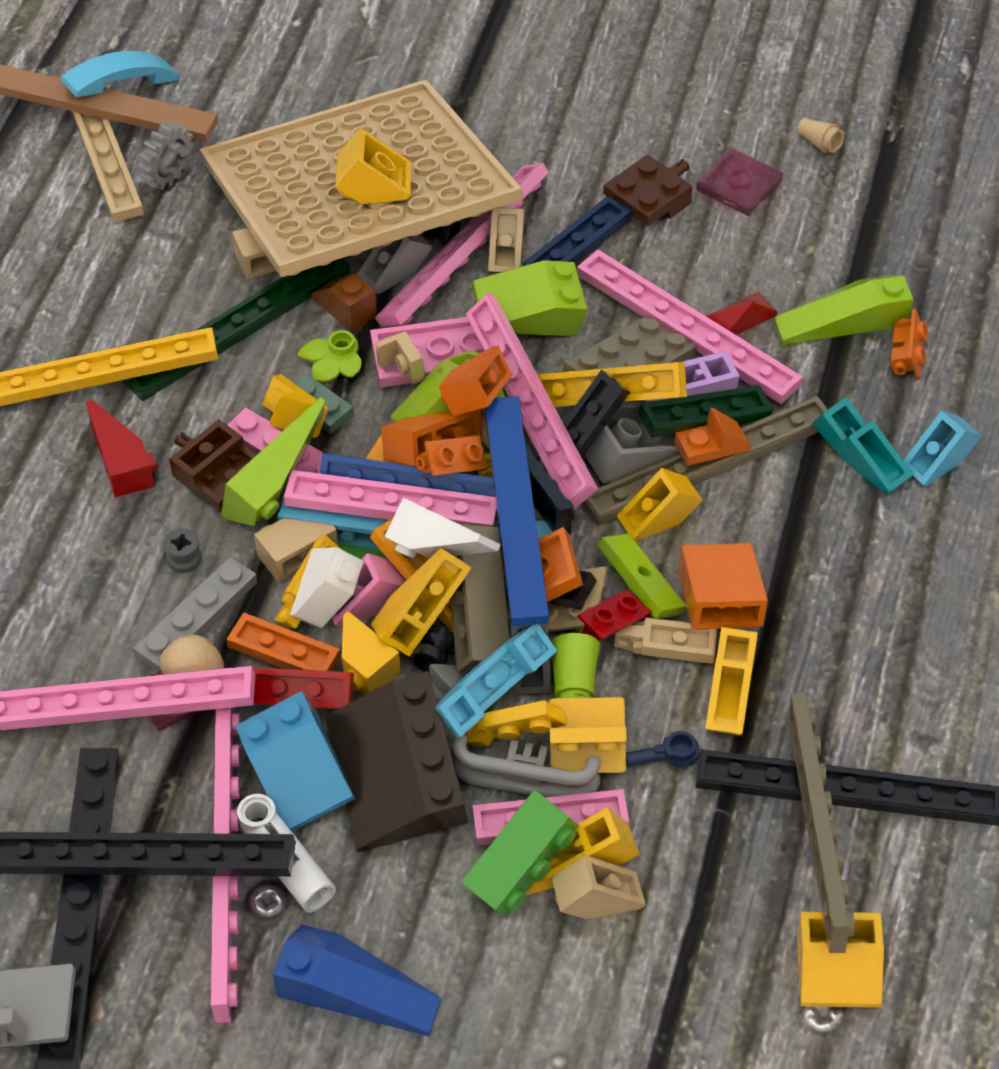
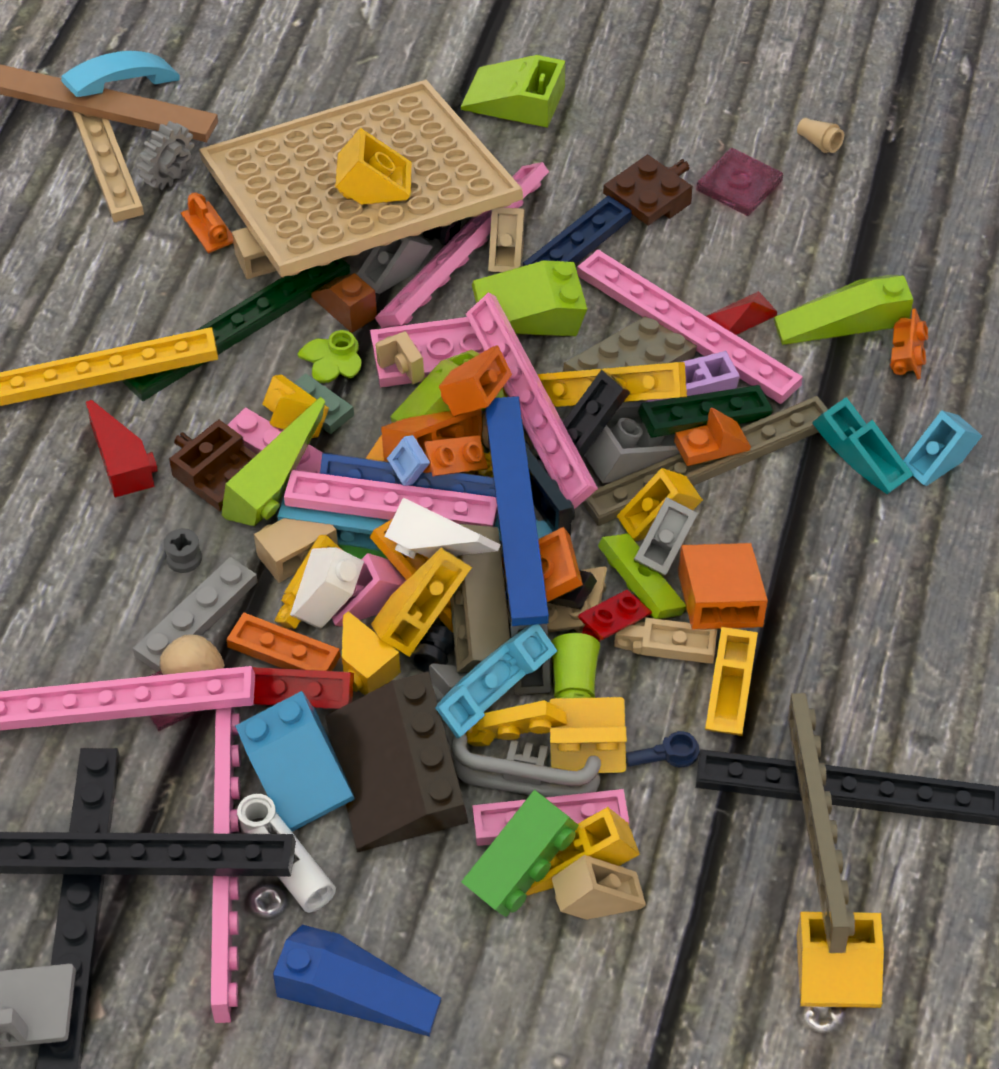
none -> orange hinge [181,192,233,253]
none -> light blue tile [387,435,430,486]
none -> lime slope [461,55,565,128]
none -> light grey slope [634,497,698,576]

